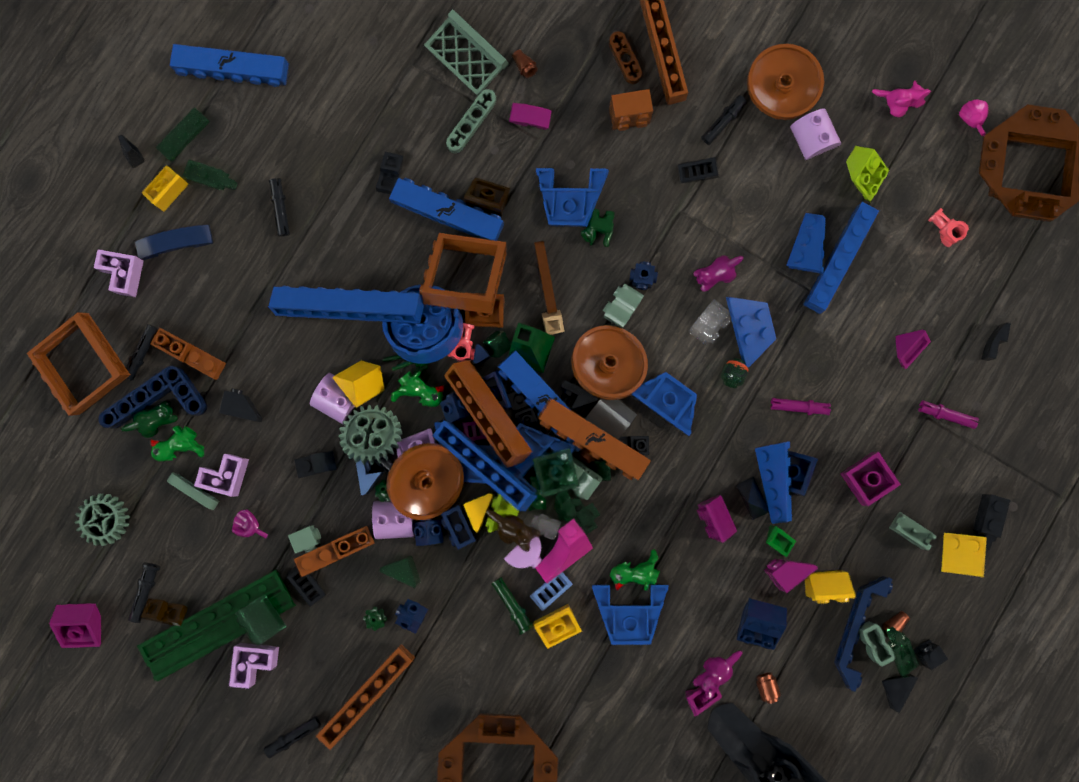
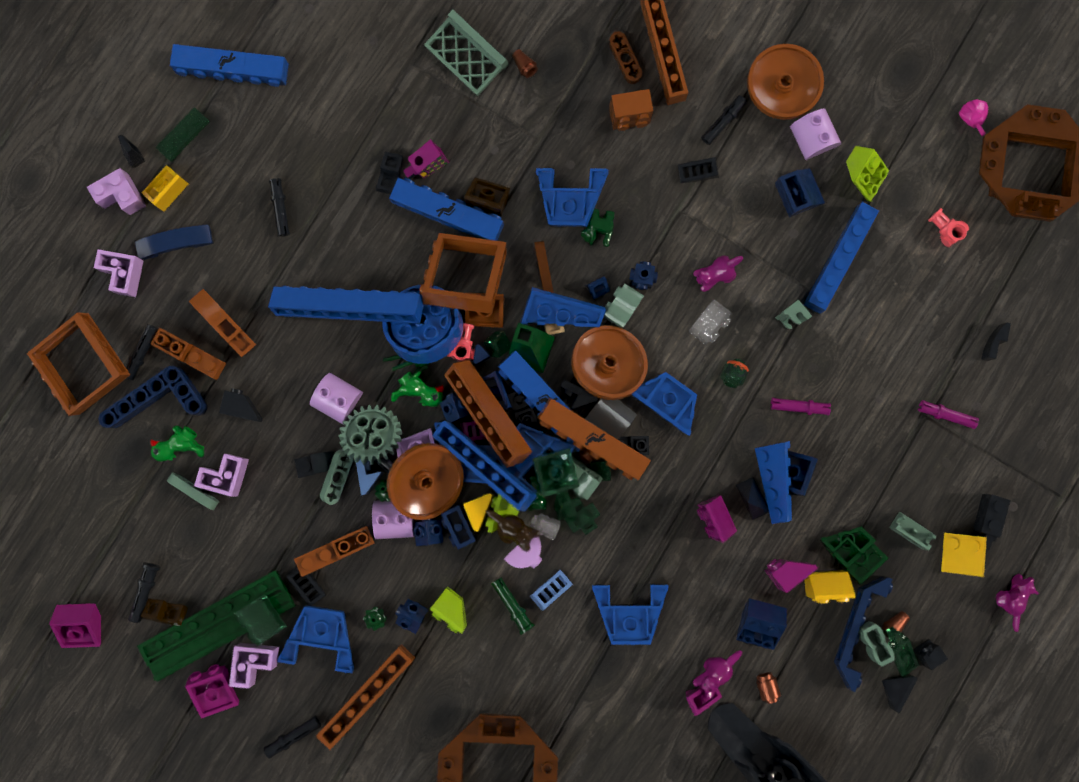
sand green gear [74,494,130,546] -> none
dark green animal [121,400,178,438] -> none
clear green hinge [182,159,238,191] -> none
magenta piece [232,509,268,539] -> none
sand green brick [288,525,321,554] -> none
yellow slope [333,361,385,408] -> none
clear green slope [379,556,421,588] -> none
sand green beam [446,89,496,153] -> none
magenta slope [509,103,552,130] -> none
yellow slope [533,604,582,649] -> none
dark pink arch [535,519,593,583] -> none
green animal [610,549,660,591] -> none
blue wing [726,297,776,367] -> none
green slope [766,525,796,558] -> none
blue wing [787,213,825,274] -> none
magenta brick [840,452,901,506] -> none
dark pink animal [872,81,931,117] -> none
magenta slope [895,329,931,369] -> none
none -> lavender brick [87,168,146,215]
none -> magenta plate [185,664,239,719]
none -> dark orange slope [189,289,256,357]
none -> blue wing [277,605,354,673]
none -> sand green beam [320,449,353,505]
none -> magenta torso [403,139,449,180]
none -> lime slope [430,587,467,634]
none -> blue wing [521,287,606,327]
none -> dark blue slope [586,276,610,300]
none -> dark blue slope [775,169,825,218]
none -> sand green hinge [775,300,812,329]
none -> dark green slope [820,527,889,586]
none -> magenta animal [996,574,1039,632]

